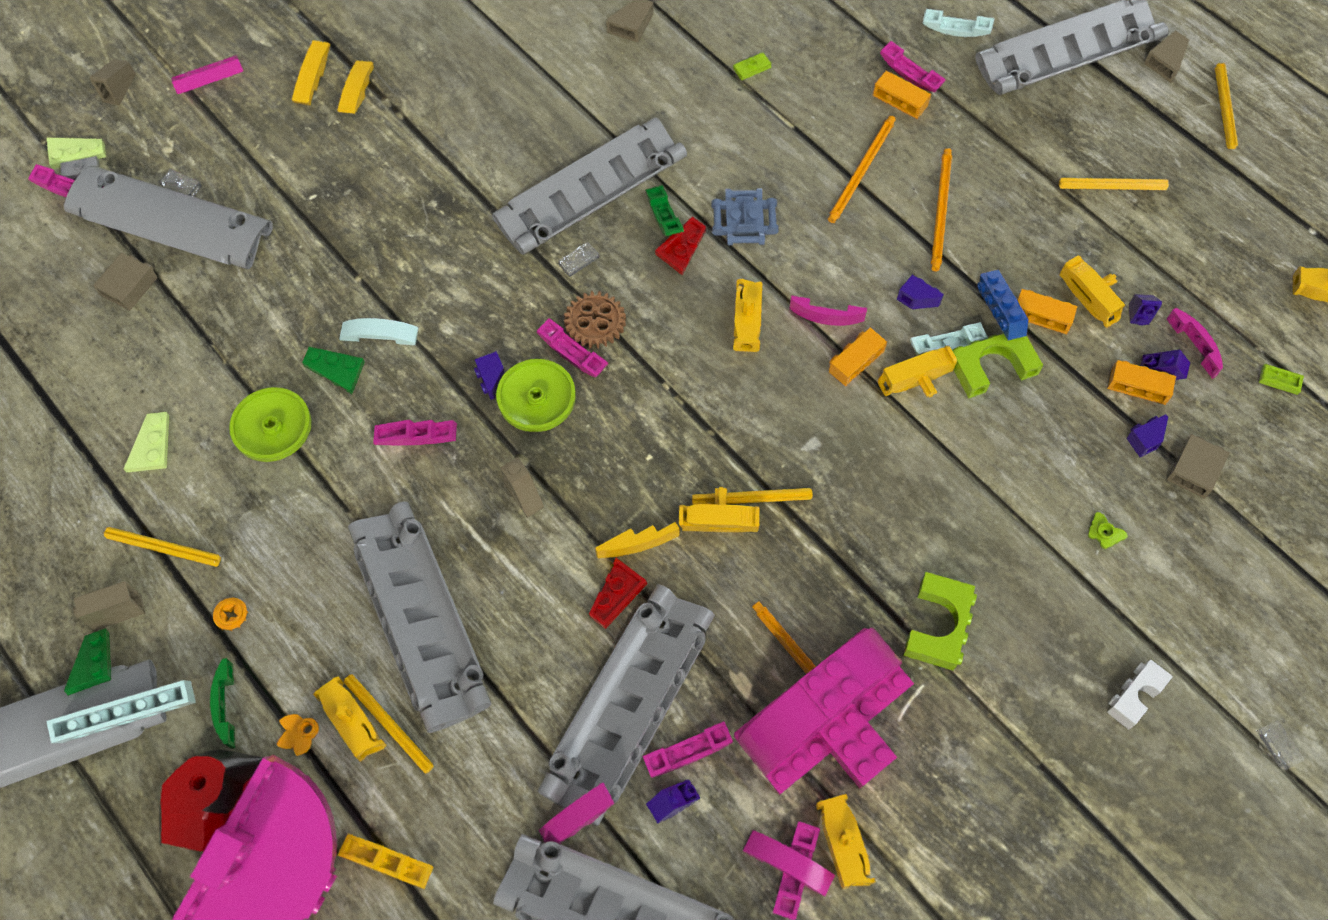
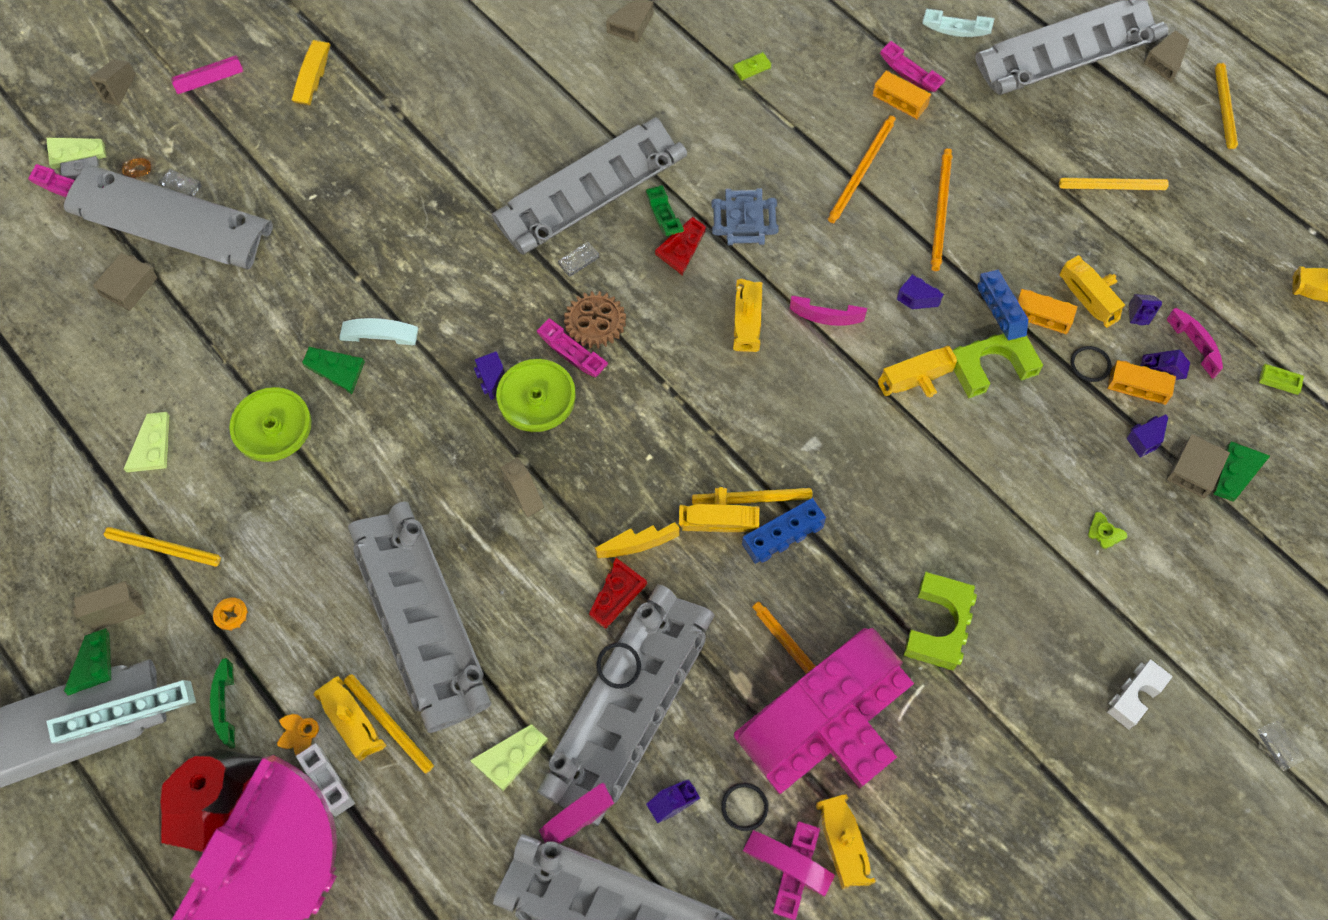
yellow slope [337,60,374,114] -> none
yellow slope [338,834,434,889] -> none
dark pink slope [373,419,457,446] -> none
dark pink slope [643,721,733,778] -> none
light orange brick [829,328,887,387] -> none
light aqua slope [910,322,988,356] -> none
none -> clear orange piece [121,158,152,179]
none -> white arch [296,743,355,817]
none -> yellowish green wing [470,724,548,791]
none -> black tyre [596,642,641,689]
none -> black tyre [721,783,769,831]
none -> blue brick [742,498,826,564]
none -> black tyre [1070,346,1112,382]
none -> green wing [1213,441,1270,502]

